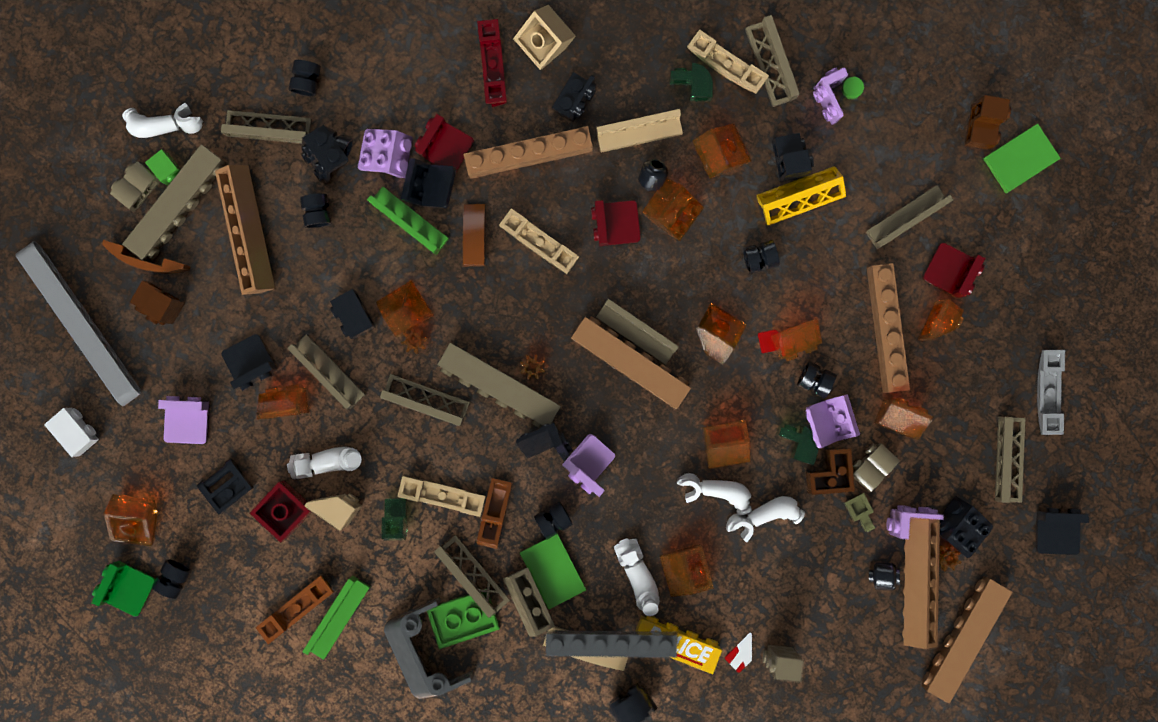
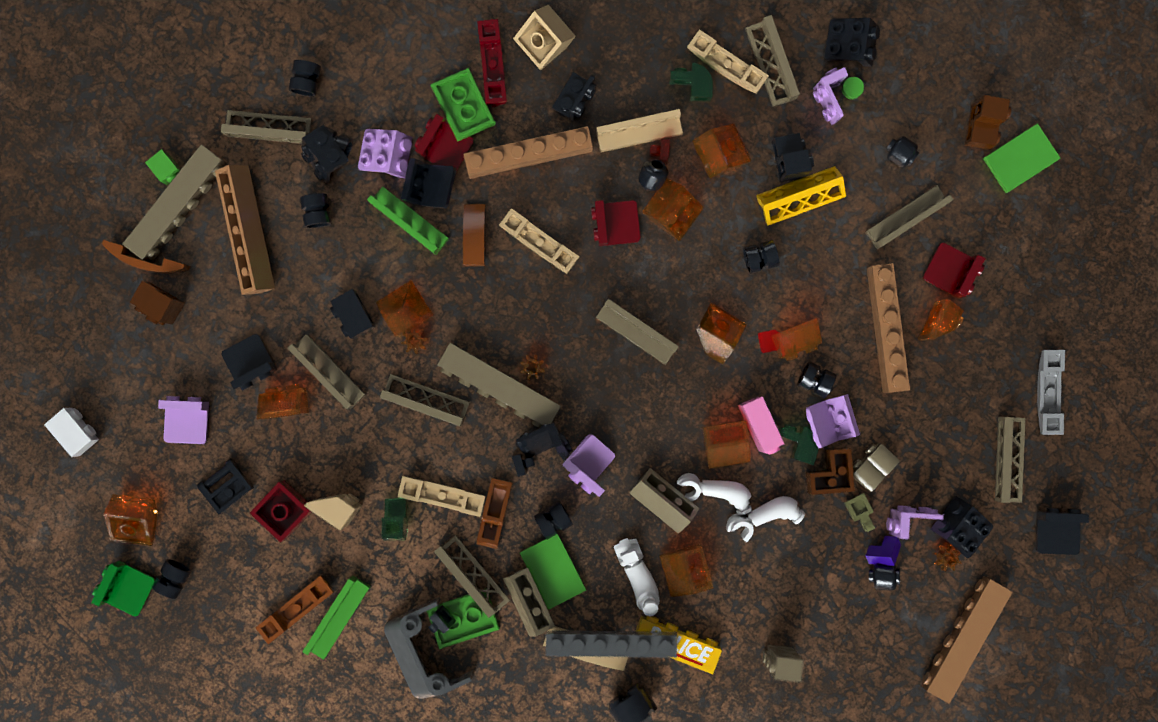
light grey beam [16,241,142,406] -> none
dark tan brick [110,161,160,212] -> none
white piece [122,103,203,138] -> none
white piece [287,447,362,479] -> none
medium nougat brick [571,316,691,409] -> none
white sticker [725,633,752,673] -> none
clear orange slope [874,398,934,440] -> none
medium nougat brick [902,517,940,649] -> none
none -> black tile [428,605,457,634]
none -> bright green tile [431,68,496,142]
none -> black tile [512,454,535,477]
none -> dark tan brick [629,468,700,534]
none -> clear red tile [650,139,670,164]
none -> bright pink brick [738,397,784,455]
none -> black bracket [825,18,880,67]
none -> dark purple piece [865,536,901,566]
none -> black head [886,136,920,168]

